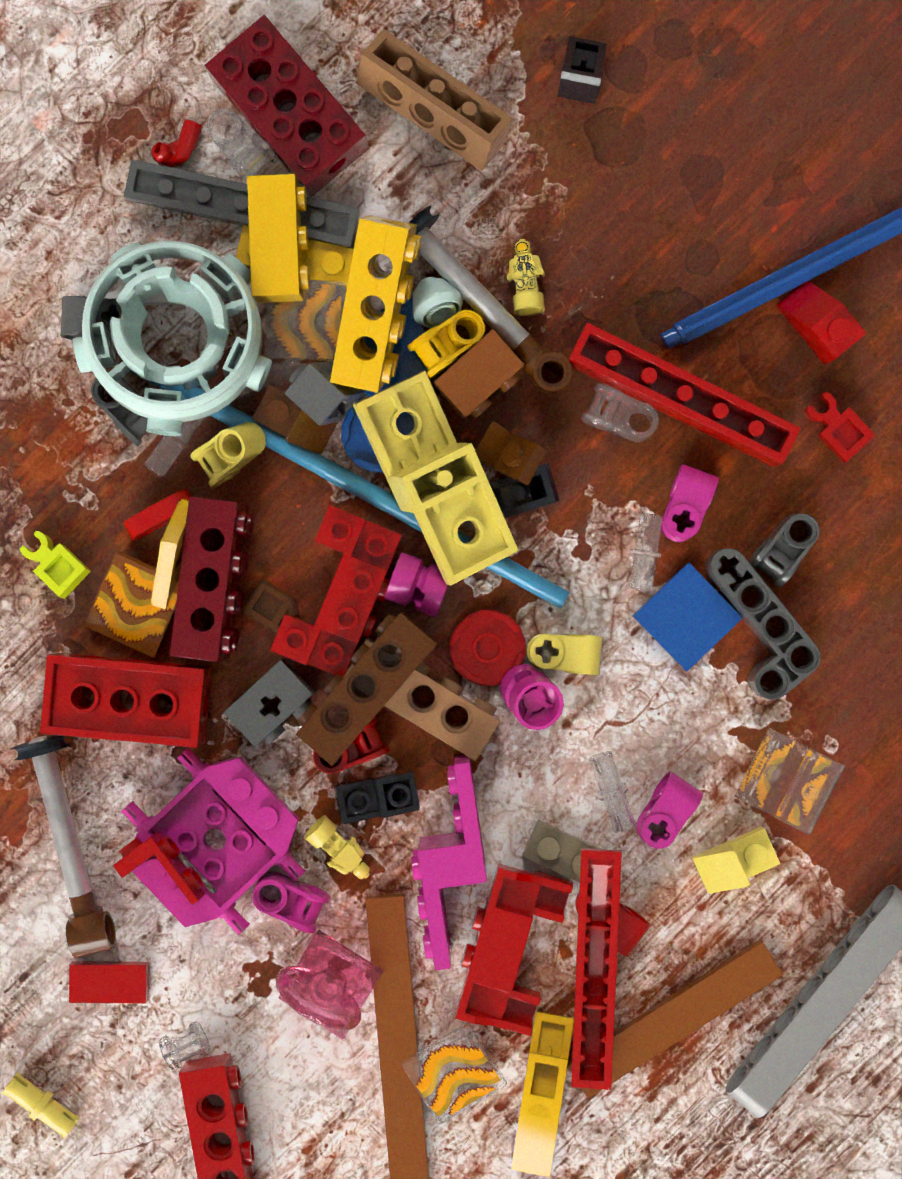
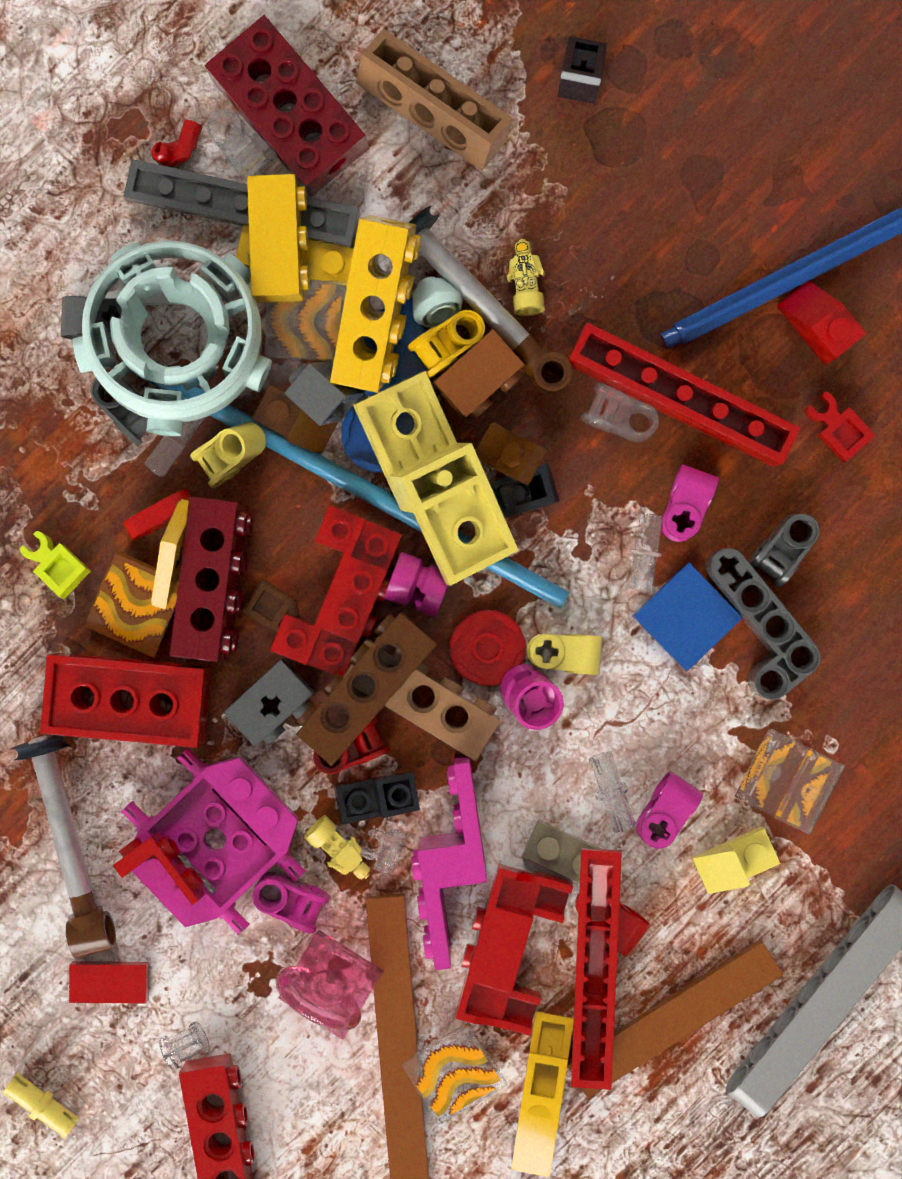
none -> clear tile [360,828,408,875]

